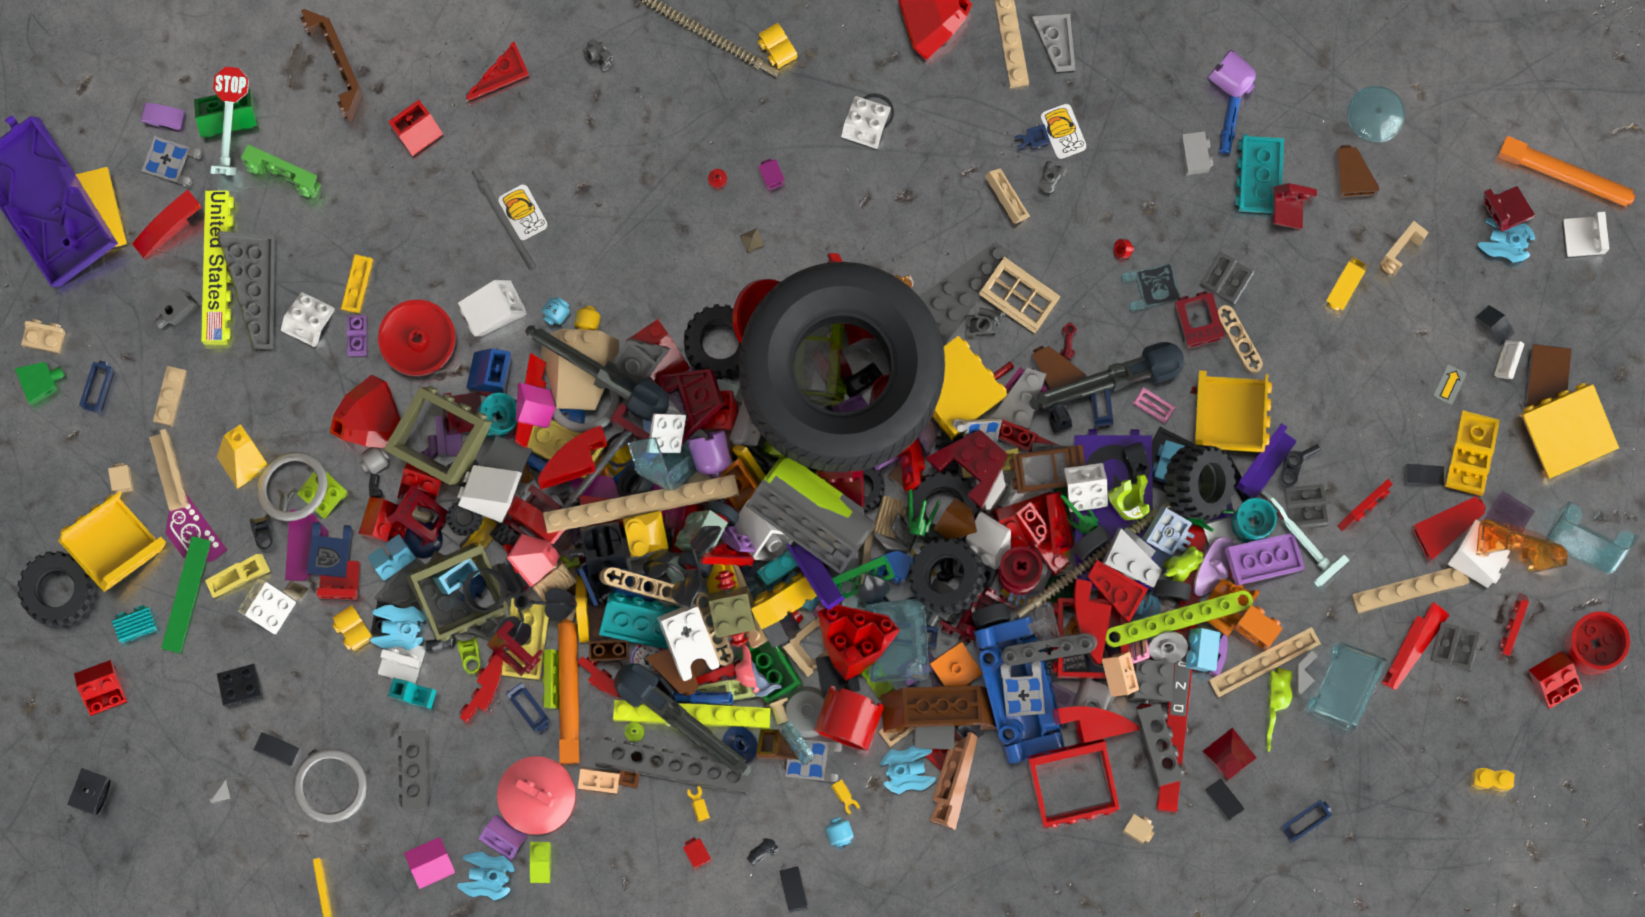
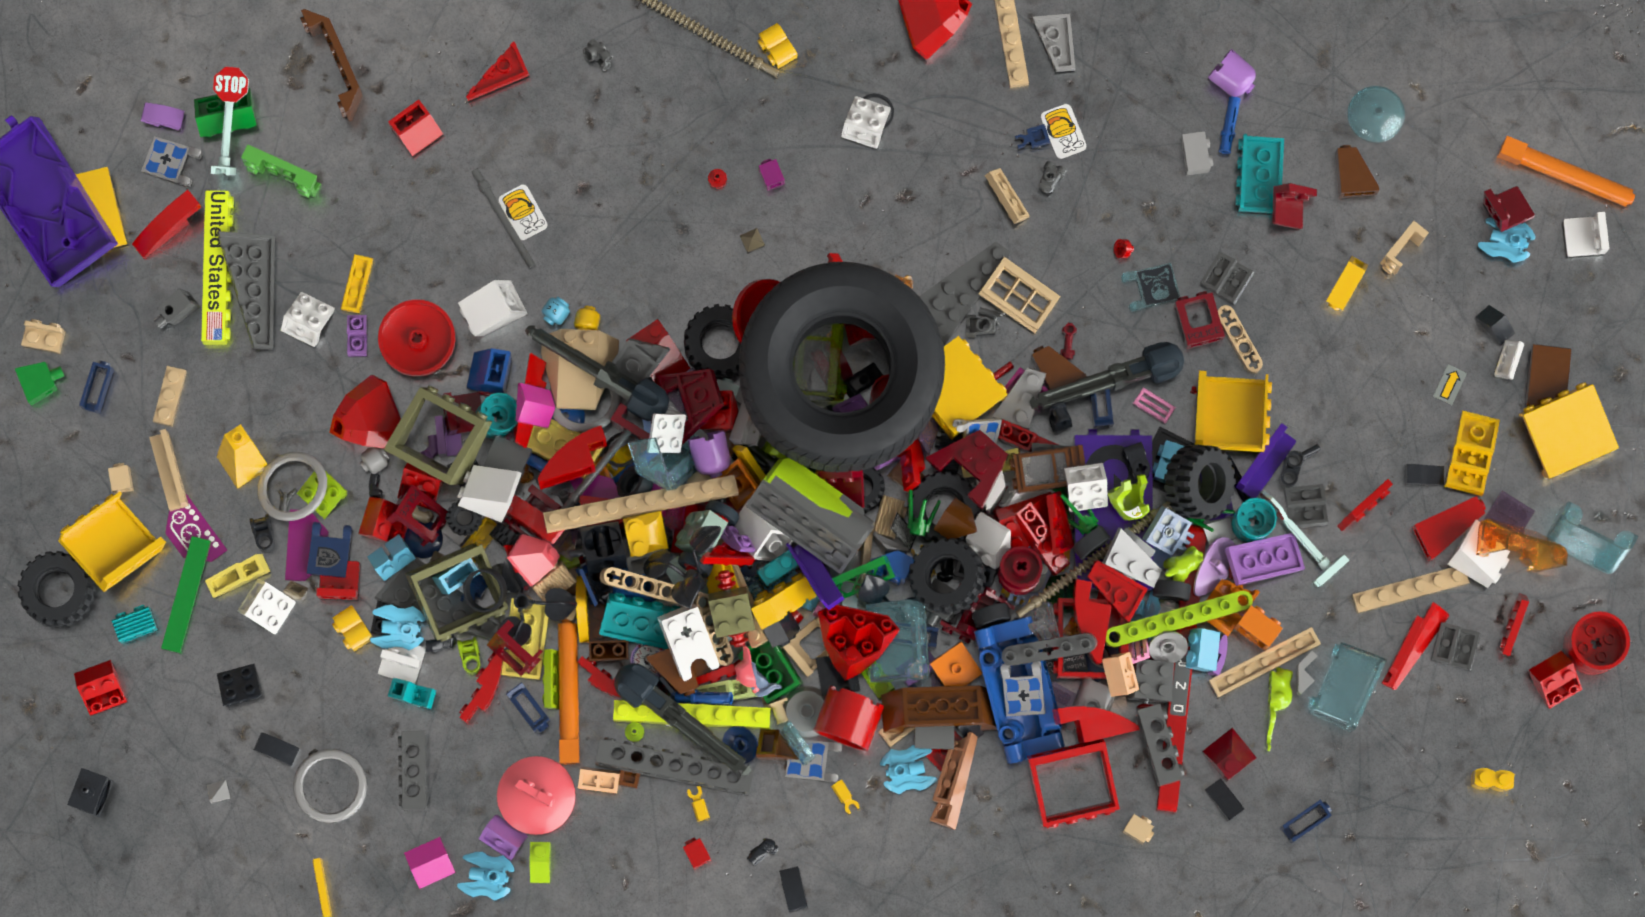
medium azure head [825,817,854,847] -> none

